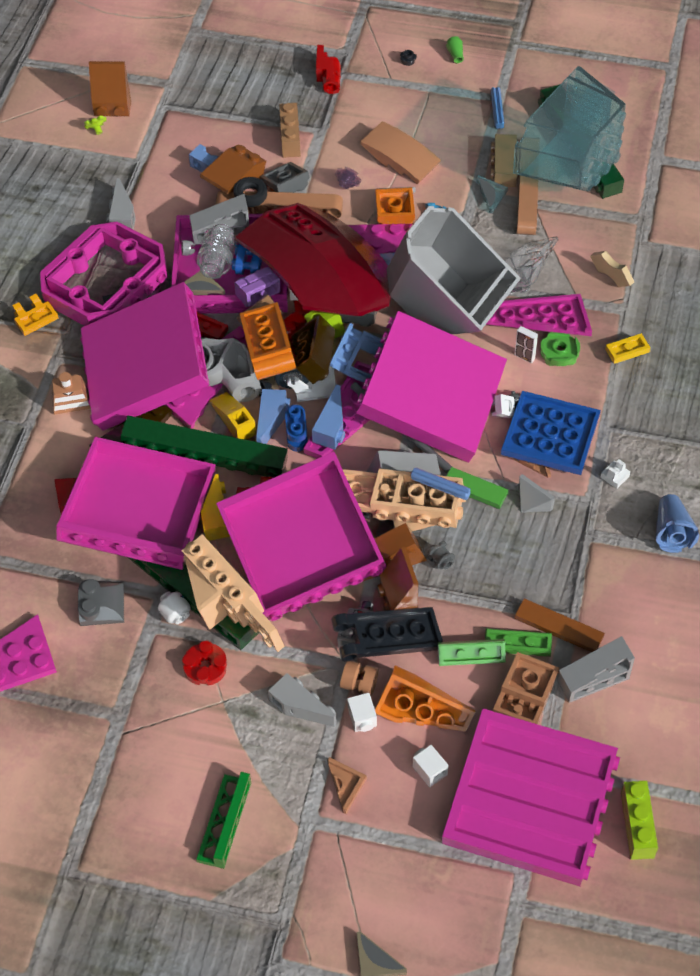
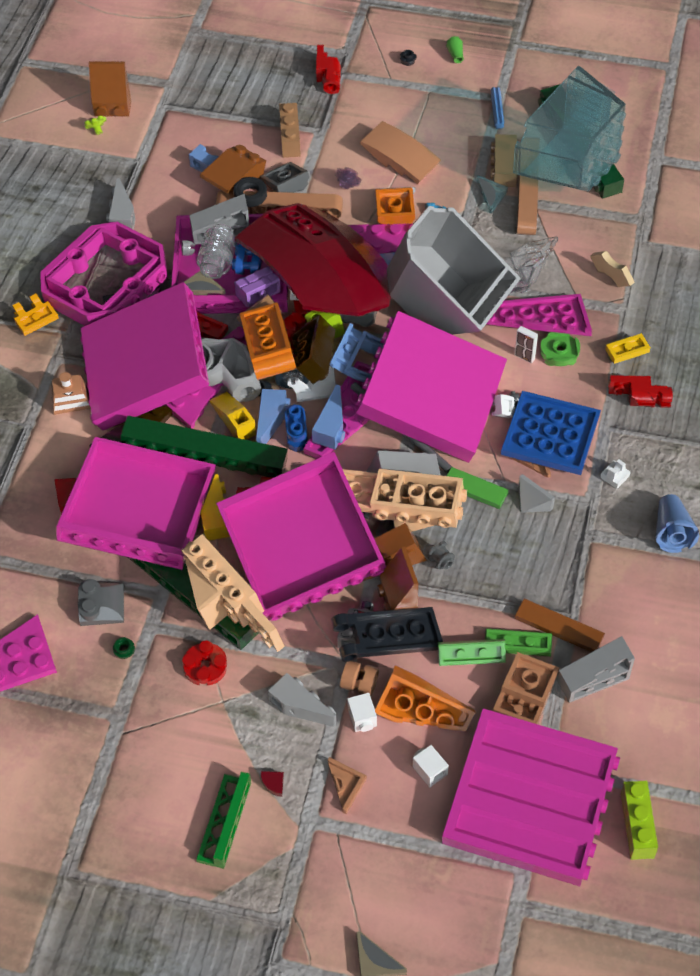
white head [158,591,190,624] -> none
medium blue axle [411,468,471,500] -> none
none -> dark green plate [113,637,135,659]
none -> dark red tile [261,771,284,797]
none -> red plate [608,375,673,408]

